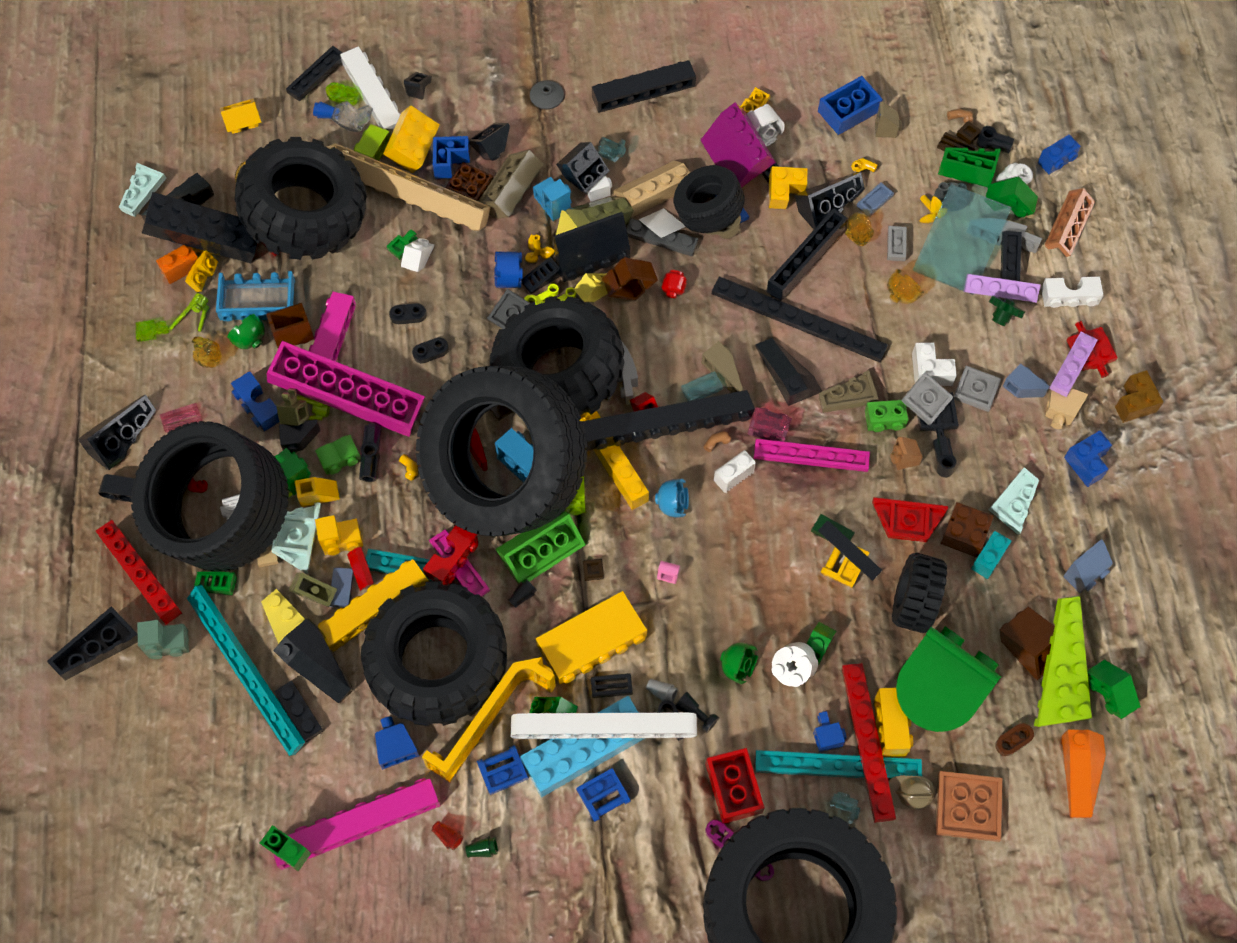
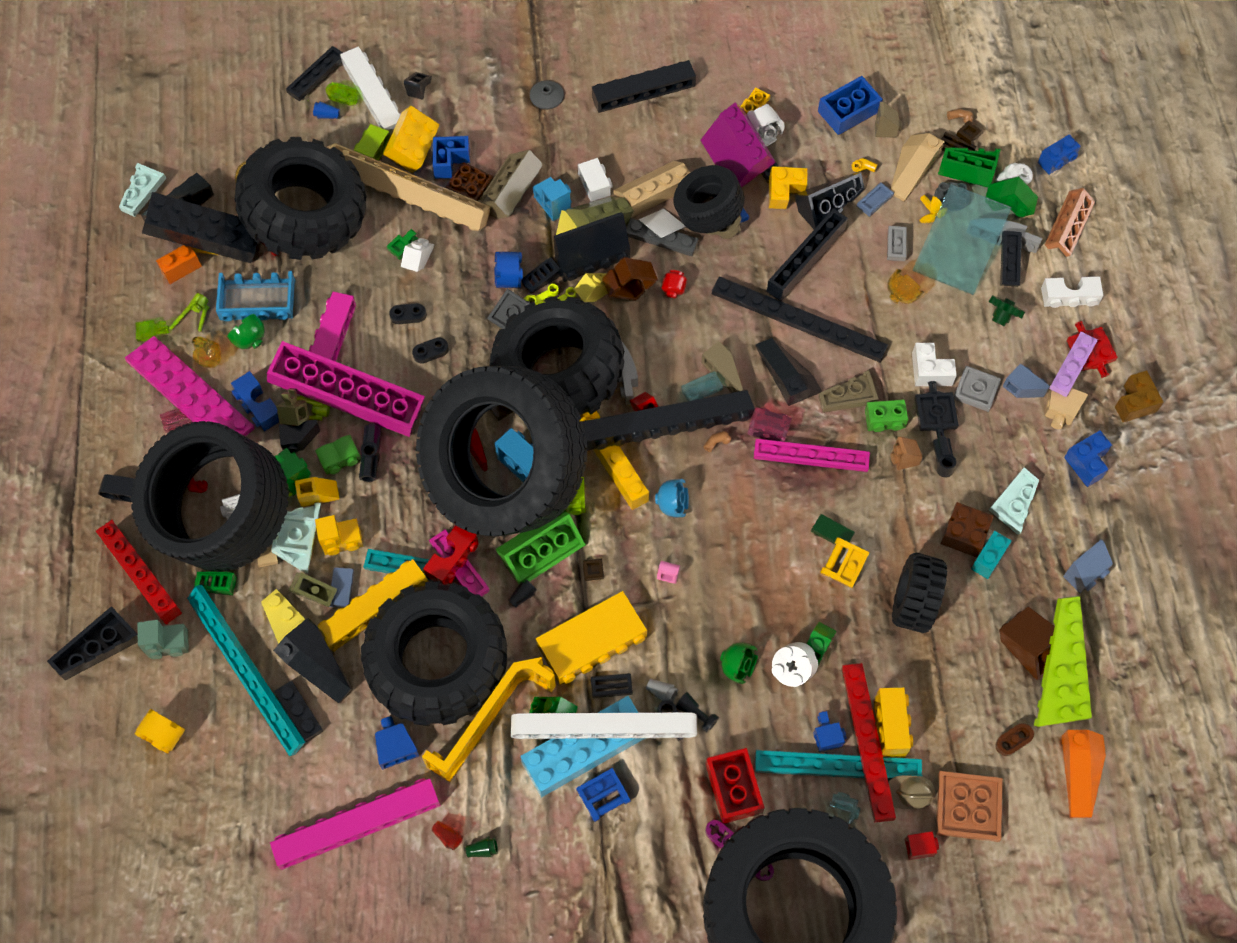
black wedge [78,395,156,470] -> none
yellow slope [185,250,218,292] -> none
yellow slope [220,98,261,134] -> none
green slope [259,825,311,871] -> none
reddish brown piece [266,303,315,348] -> none
clear brick [331,101,373,132] -> none
red tile [347,547,374,591] -> none
yellow arm [399,454,418,481] -> none
black slope [469,122,510,161] -> none
blue plate [476,745,528,795] -> none
yellow plant [525,234,555,263] -> none
black slope [556,142,610,193] -> none
clear light blue bracket [597,137,626,162] -> none
white brick [714,450,755,493] -> none
black sticker [818,521,882,581] -> none
clear yellow head [845,212,874,246] -> none
red wing [872,497,948,542] -> none
green plate [896,627,1002,732] -> none
light grey tile [901,372,953,425] -> none
lavender plate [964,273,1040,303] -> none
black piece [977,126,1014,153] -> none
green brick [1087,659,1141,719] -> none
none -> dark pink plate [125,336,255,437]
none -> yellow brick [134,708,185,754]
none -> tan wedge [890,133,944,202]
none -> red brick [904,831,939,860]

